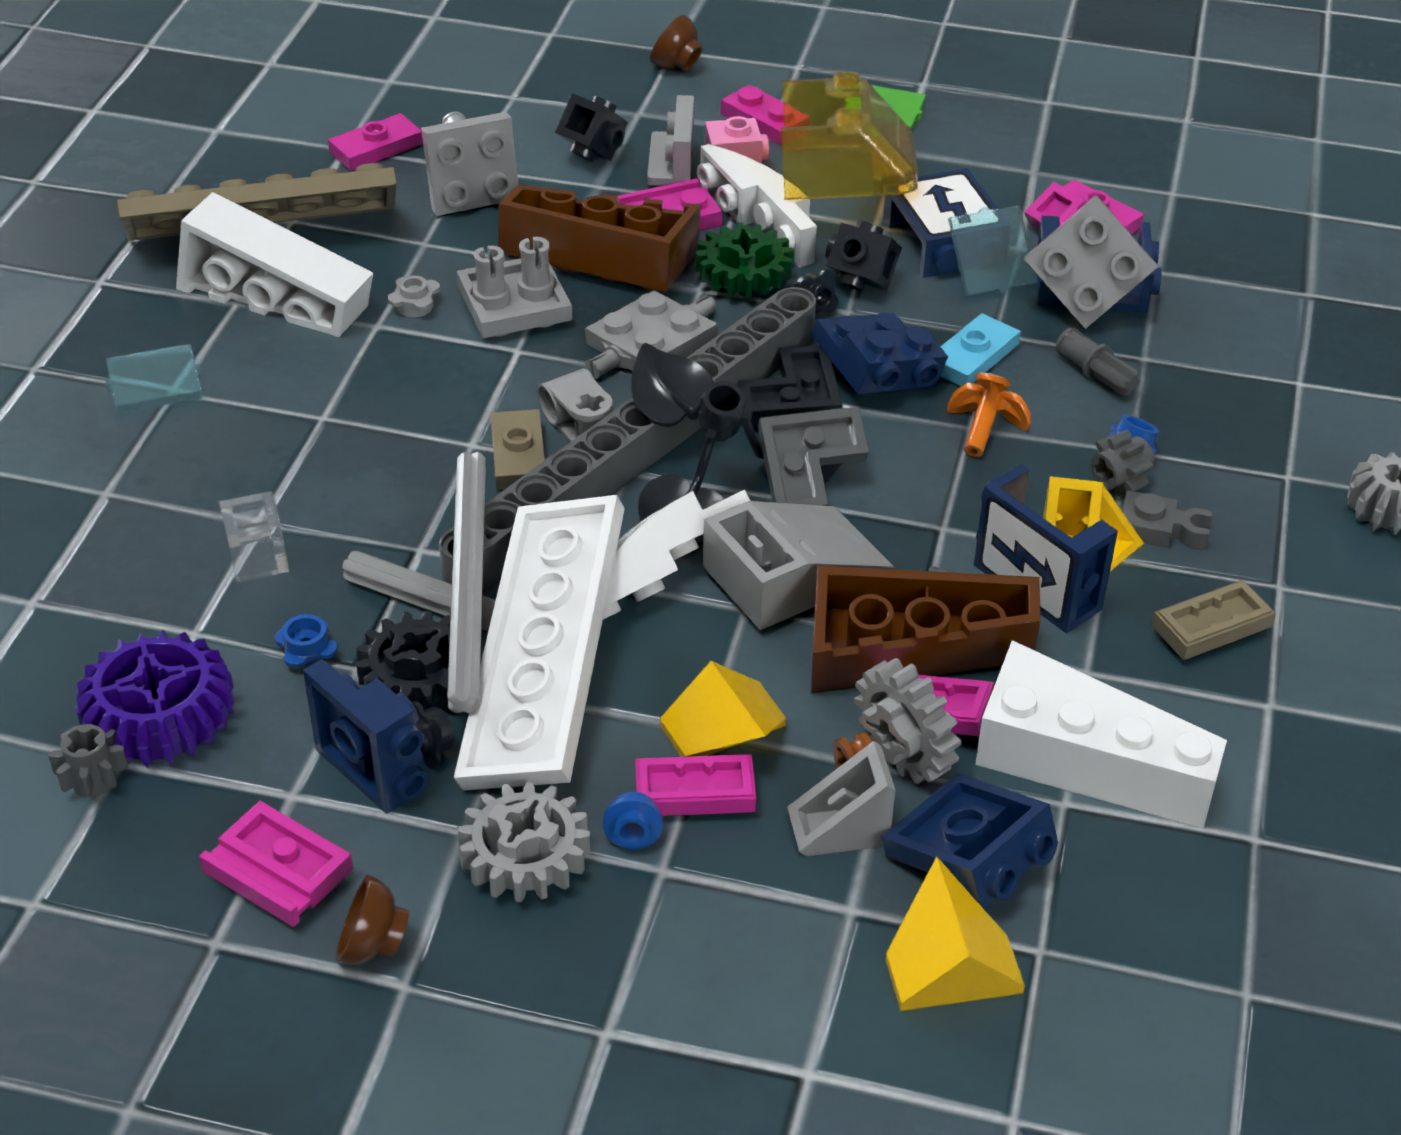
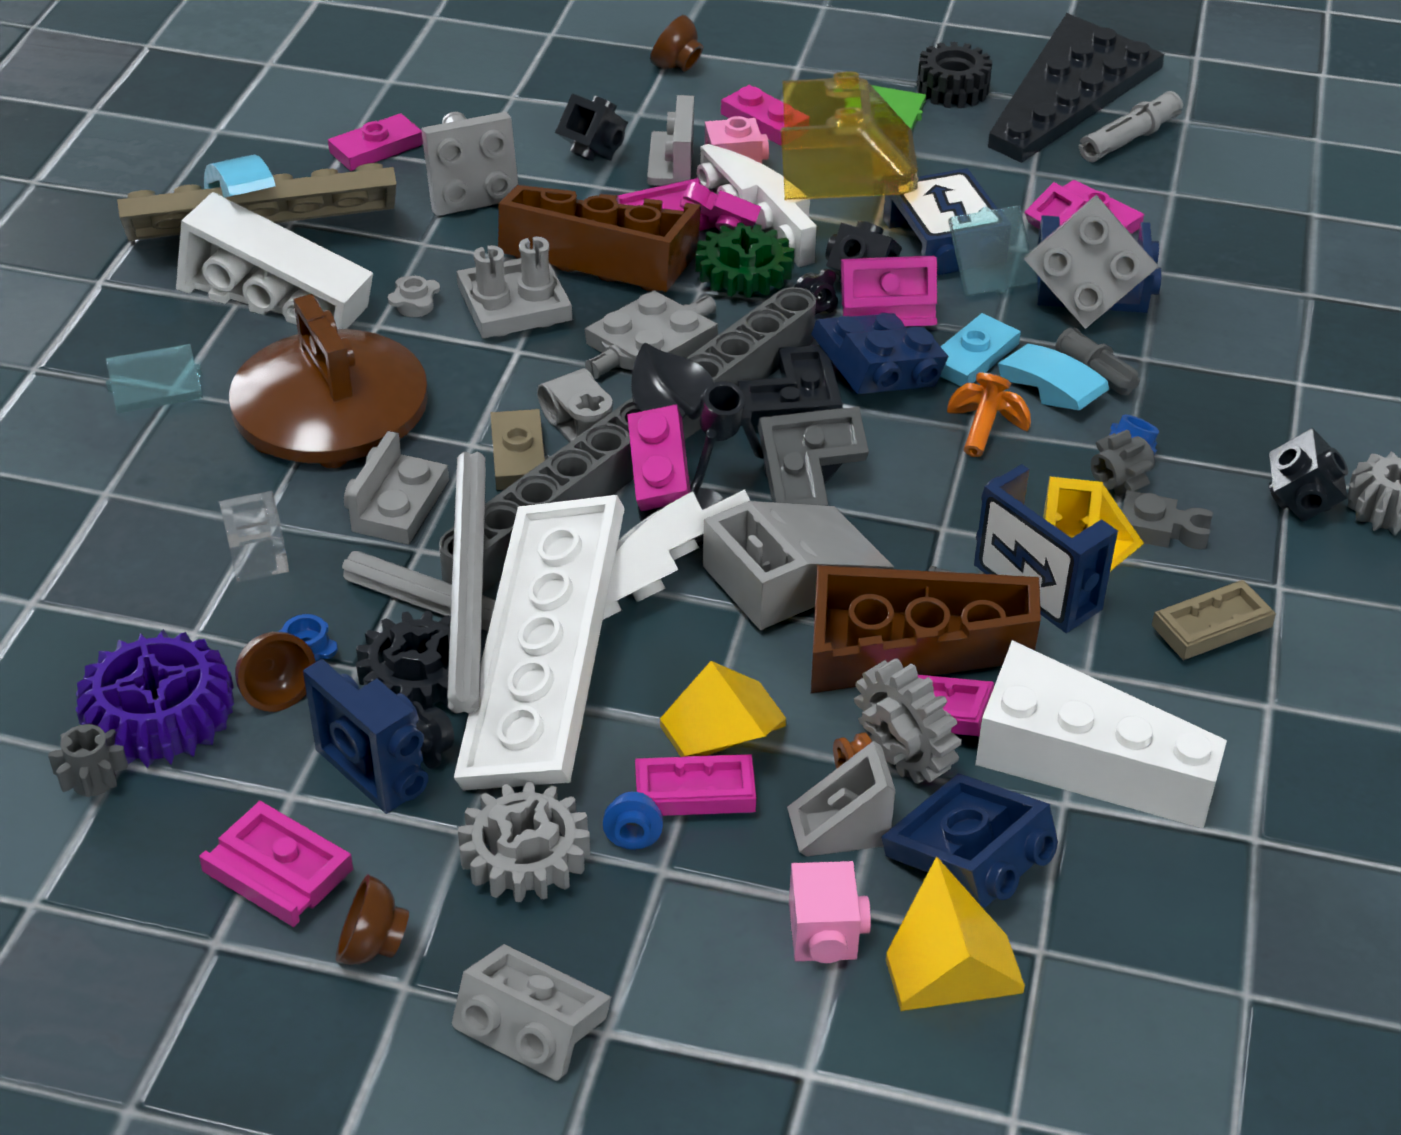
none -> medium azure slope [204,155,275,198]
none -> reddish brown bracket [229,294,428,468]
none -> reddish brown piece [235,632,316,712]
none -> light grey bracket [344,431,449,545]
none -> light grey bracket [452,944,612,1080]
none -> dark pink plate [627,404,691,511]
none -> dark pink plate [679,181,761,231]
none -> bright pink brick [789,861,870,963]
none -> dark pink plate [841,256,937,327]
none -> black tyre [917,42,992,108]
none -> black wing [988,13,1165,163]
none -> medium azure slope [998,343,1109,410]
none -> light grey pin [1079,91,1183,162]
none -> black brick [1269,428,1348,522]

